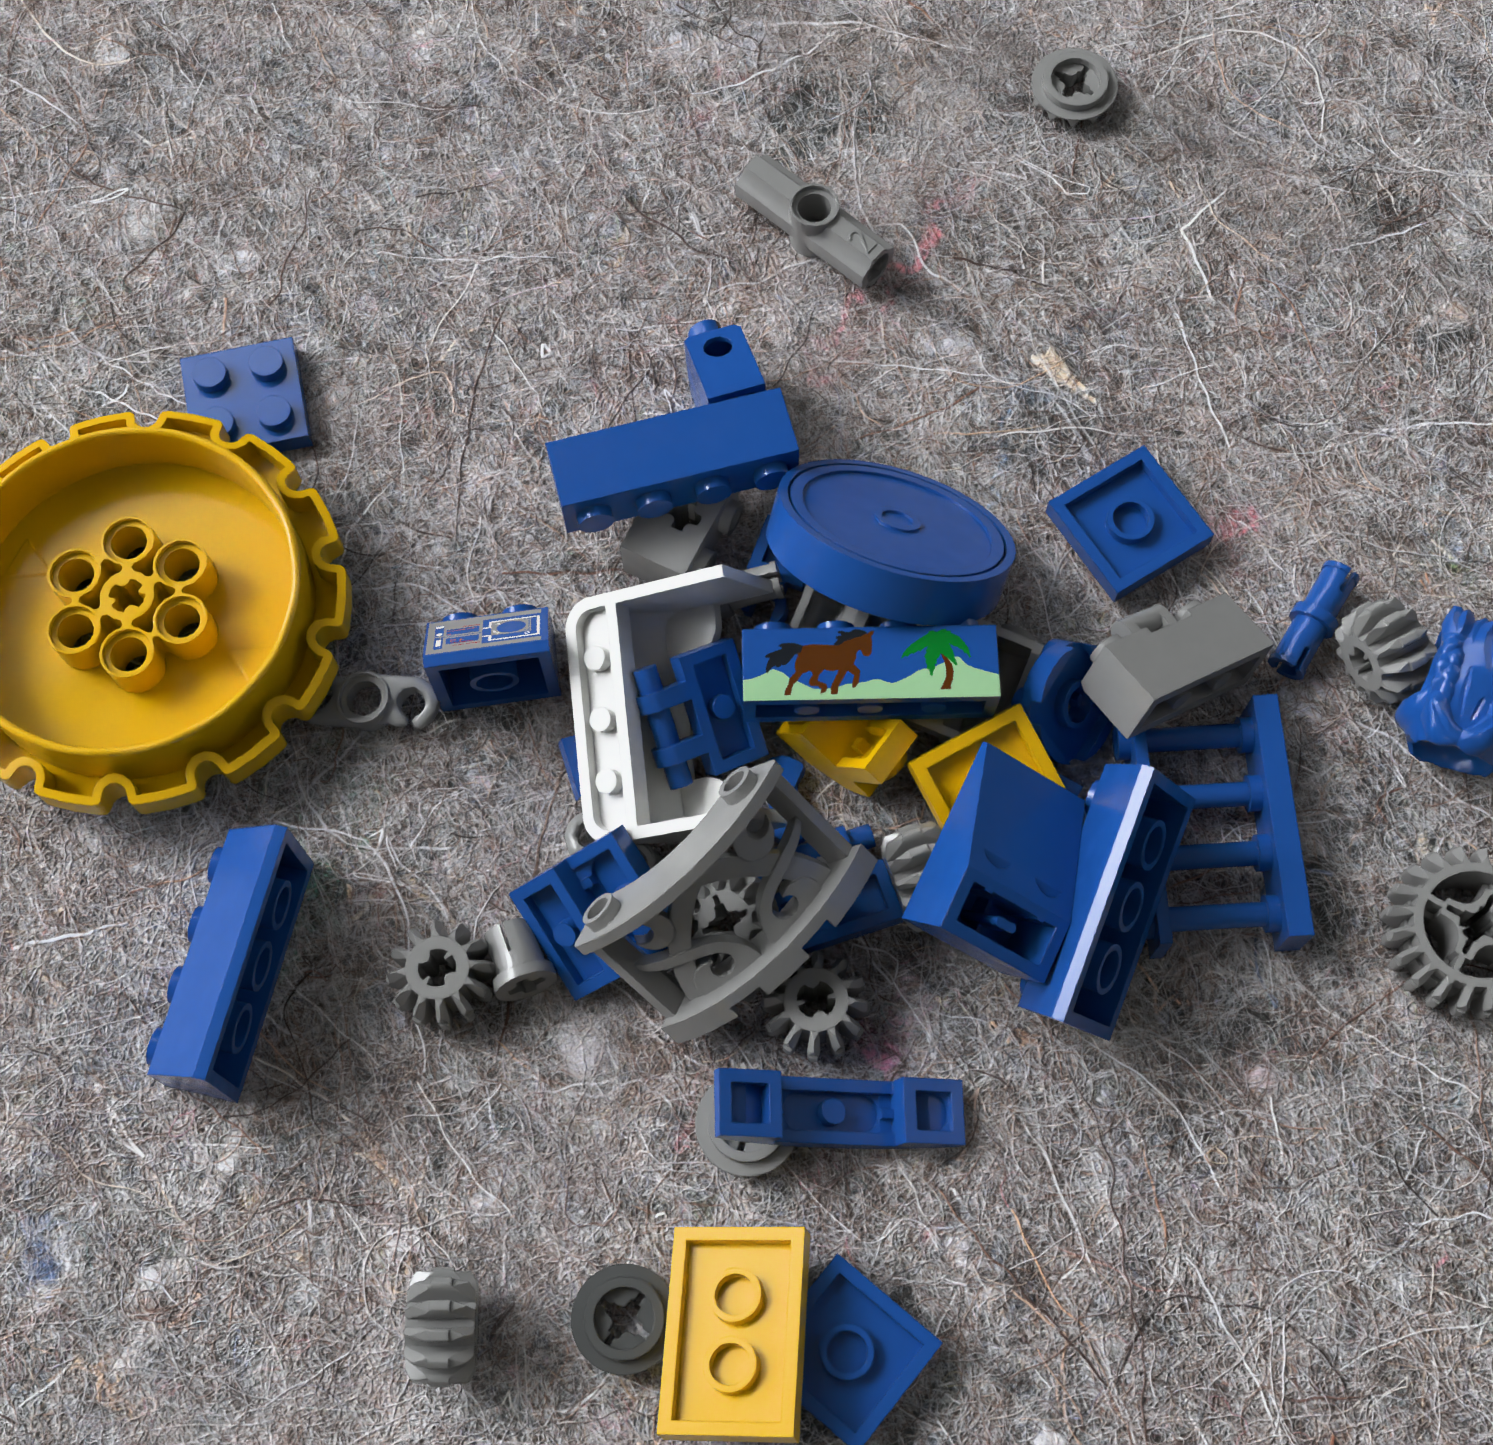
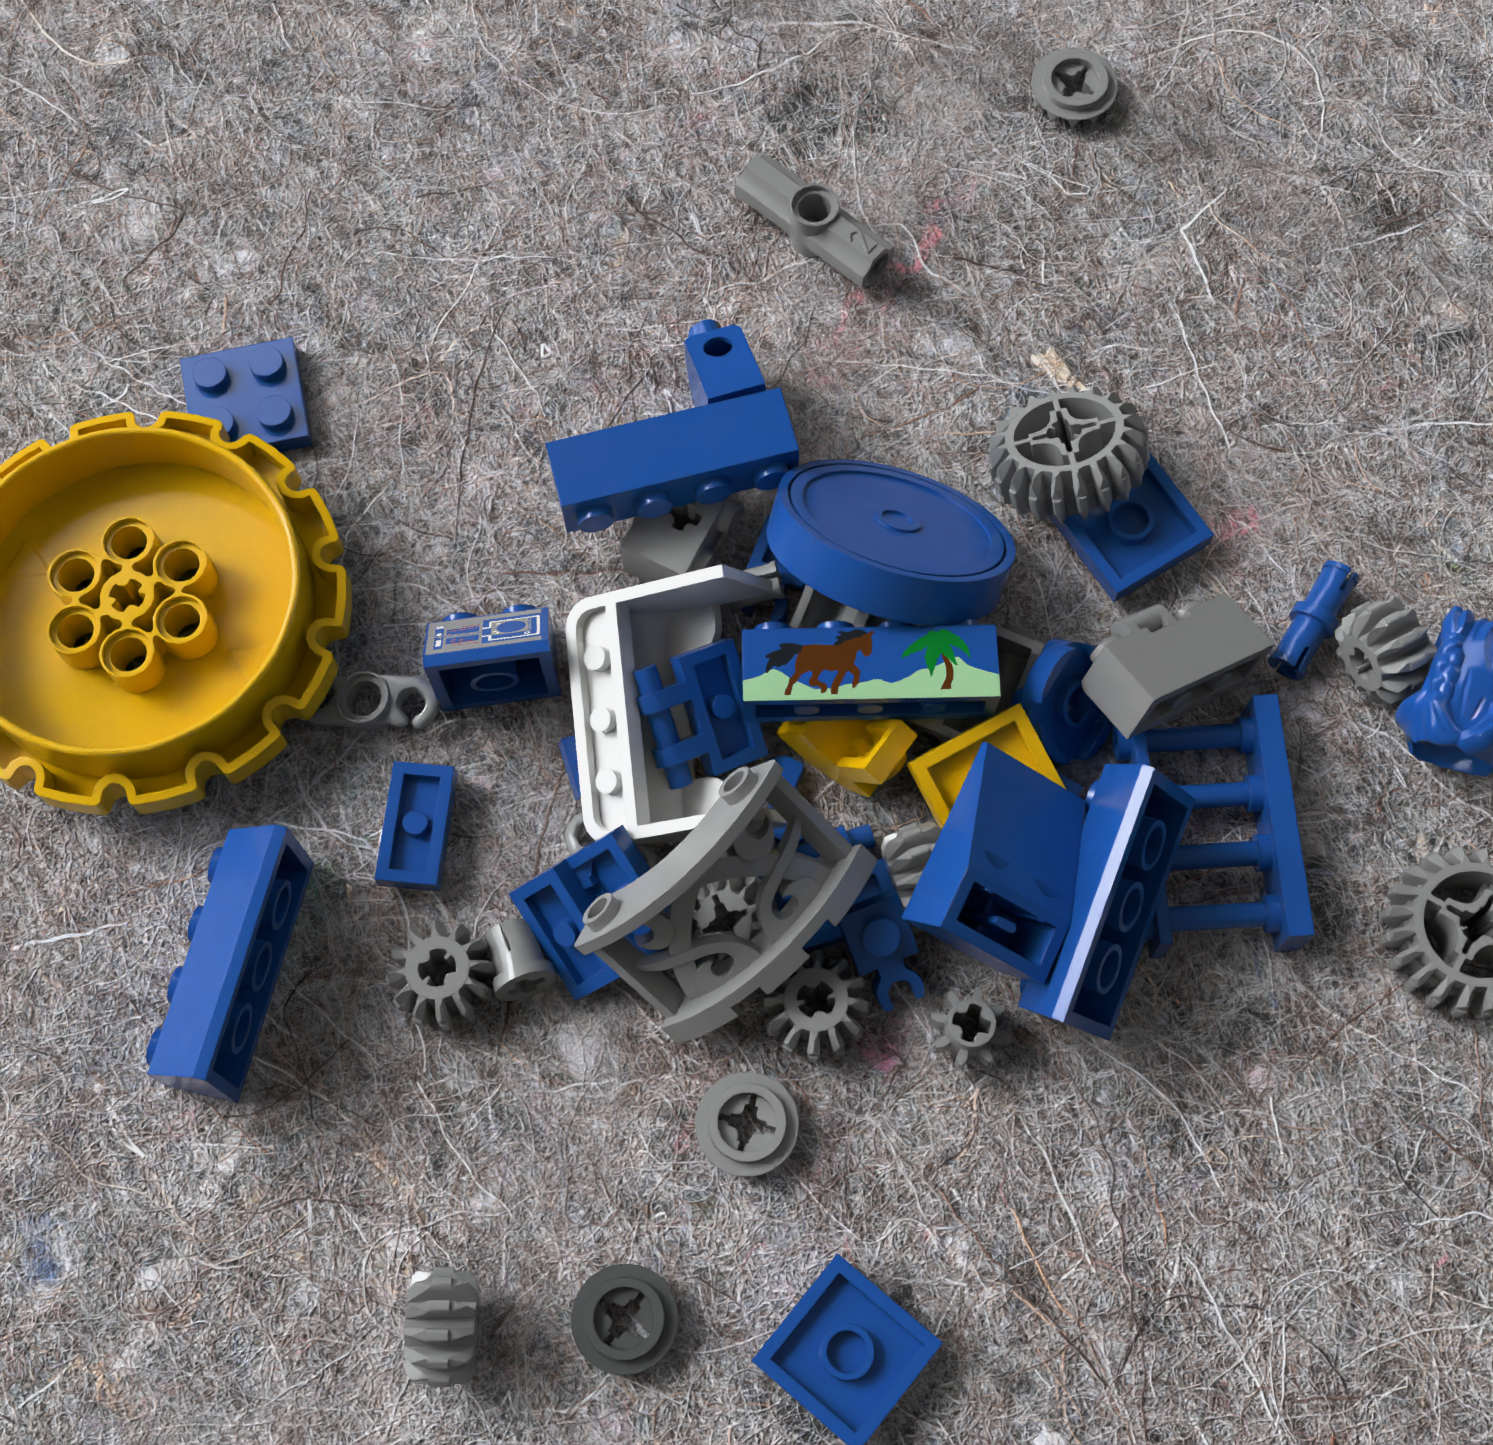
yellow plate [657,1227,810,1443] -> none
blue slope [714,1068,966,1149] -> none
none -> blue plate [374,761,458,892]
none -> blue plate [838,889,925,1012]
none -> light grey gear [928,987,1010,1071]
none -> light grey gear [988,385,1150,524]

